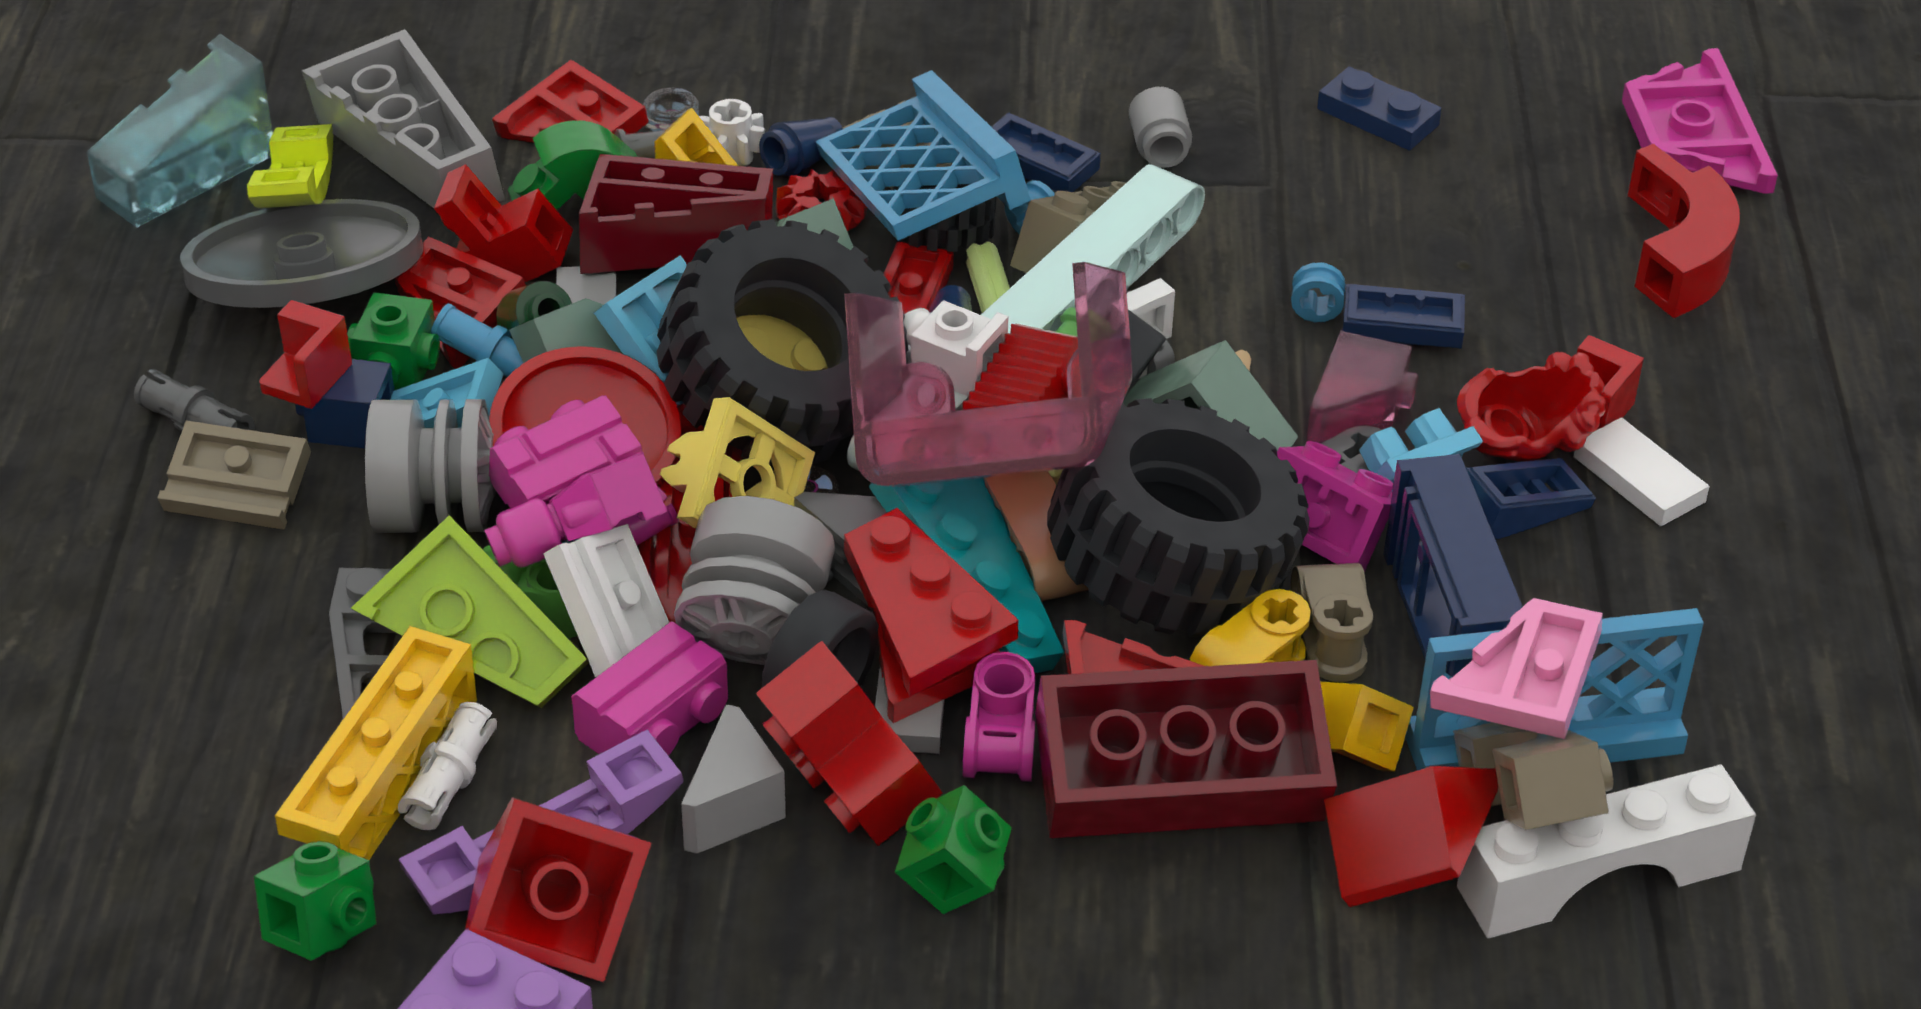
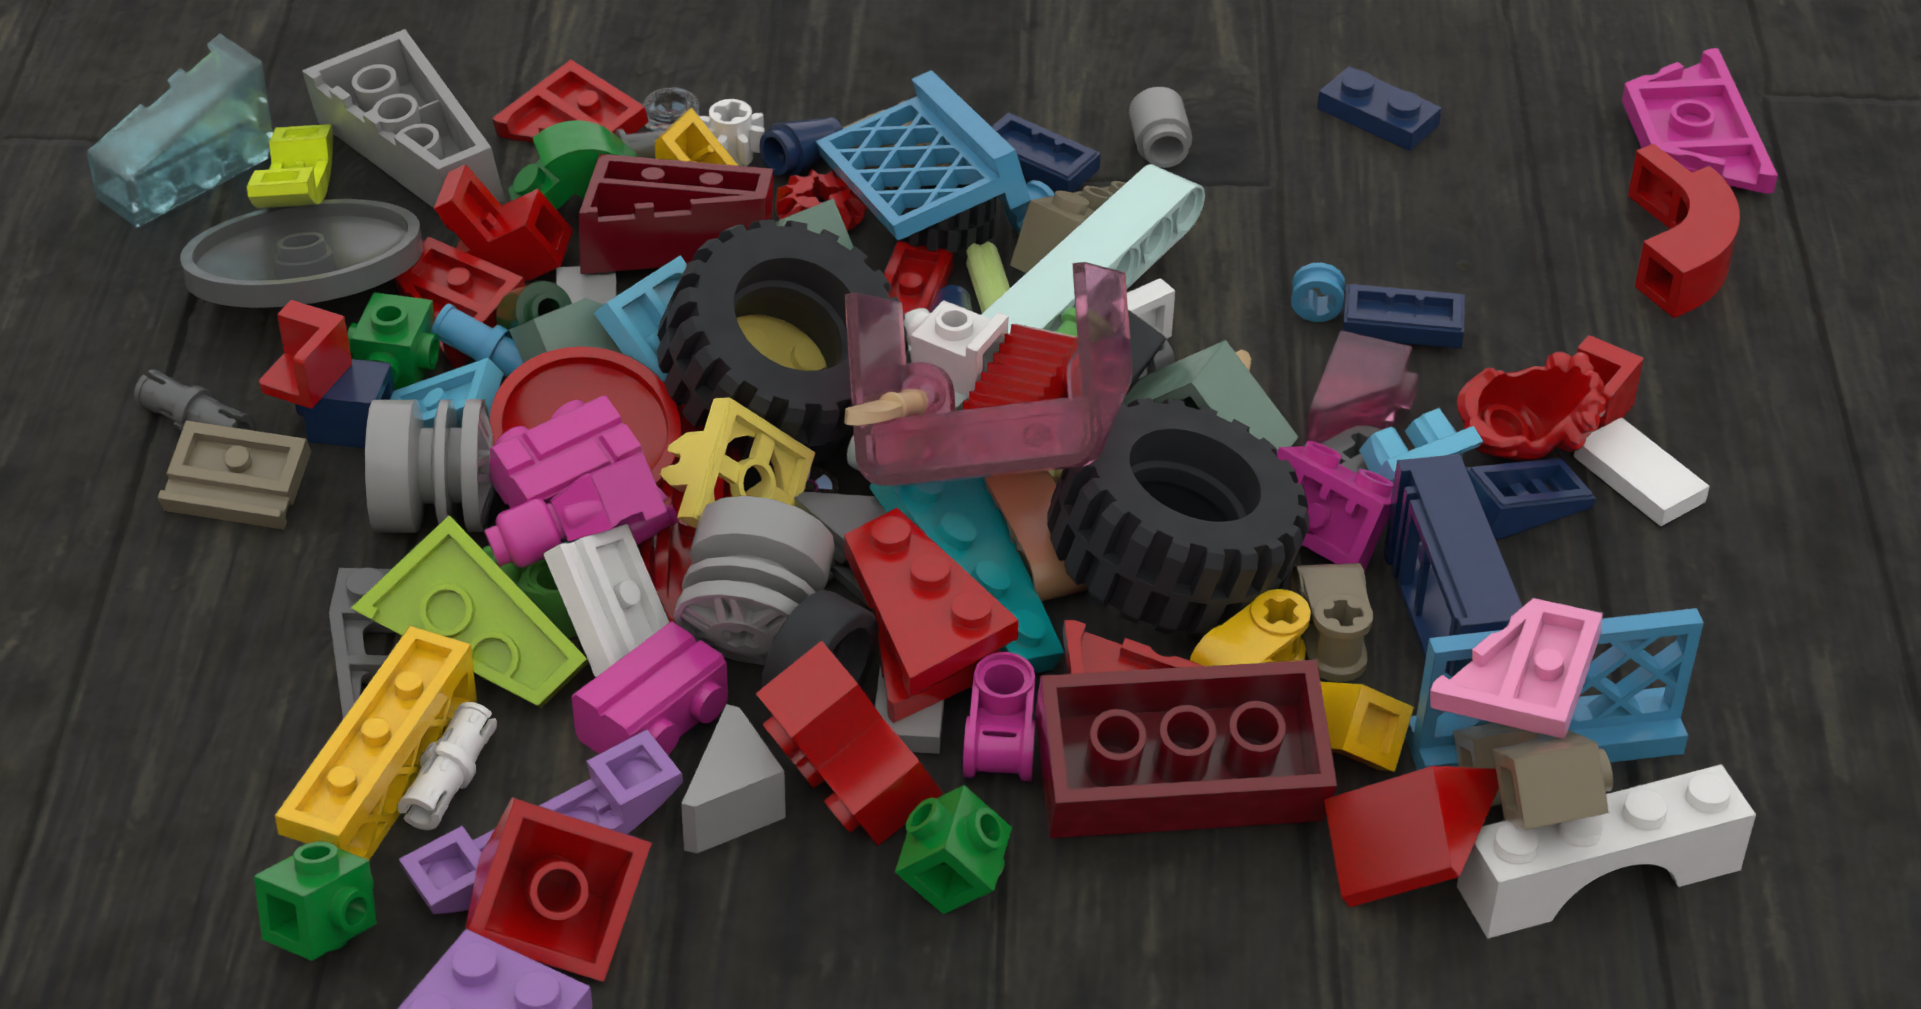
none -> tan piece [844,389,929,426]

